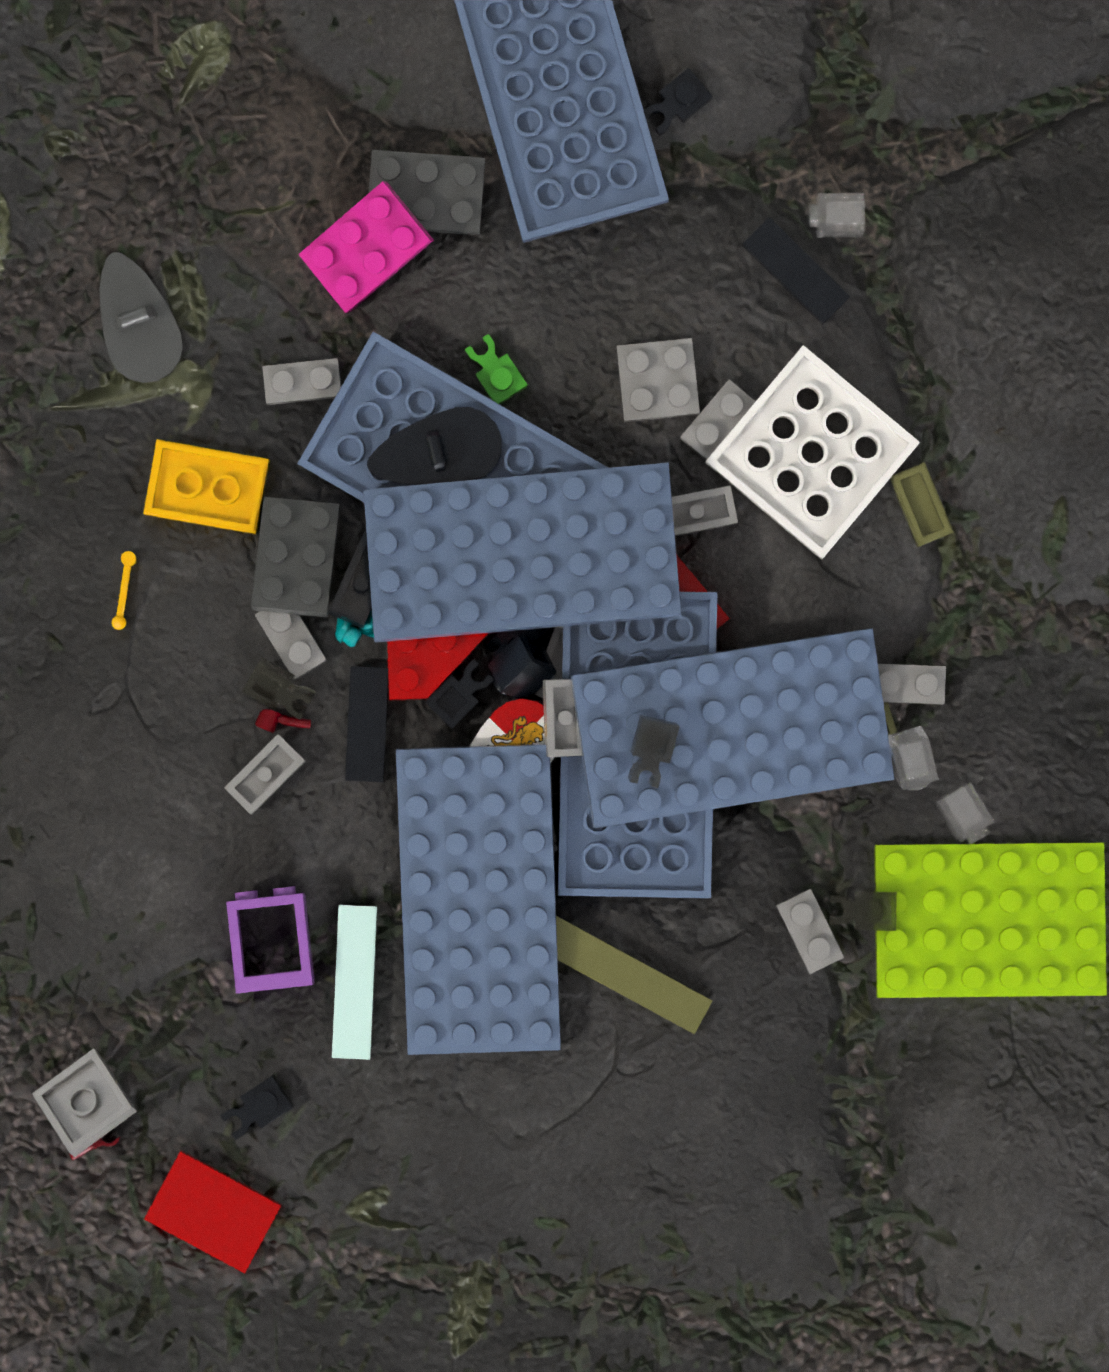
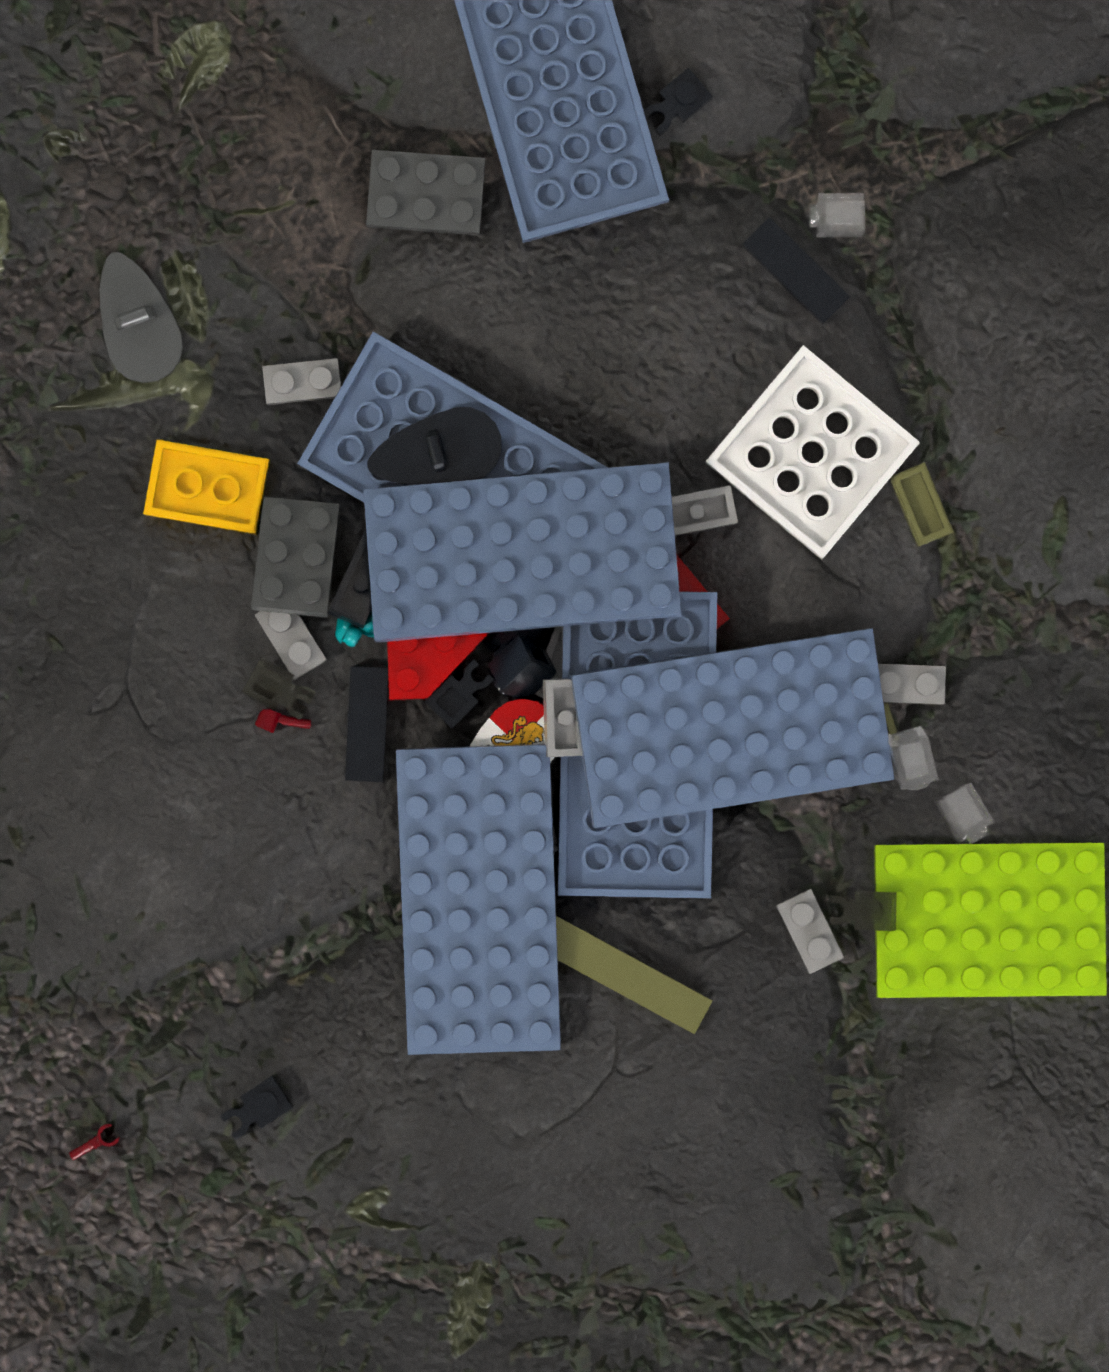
light grey plate [32,1048,137,1157] -> none
yellow hinge [111,551,137,630] -> none
red tile [144,1150,282,1274] -> none
light grey plate [224,734,306,815] -> none
medium lavender window [226,886,315,994] -> none
dark pink plate [298,181,434,313] -> none
light aqua tile [332,905,377,1060] -> none
bright green plate [465,334,528,405] -> none
light grey plate [616,338,700,423] -> none
clear smoke plate [628,715,680,788] -> none
light grey plate [680,379,756,460] -> none

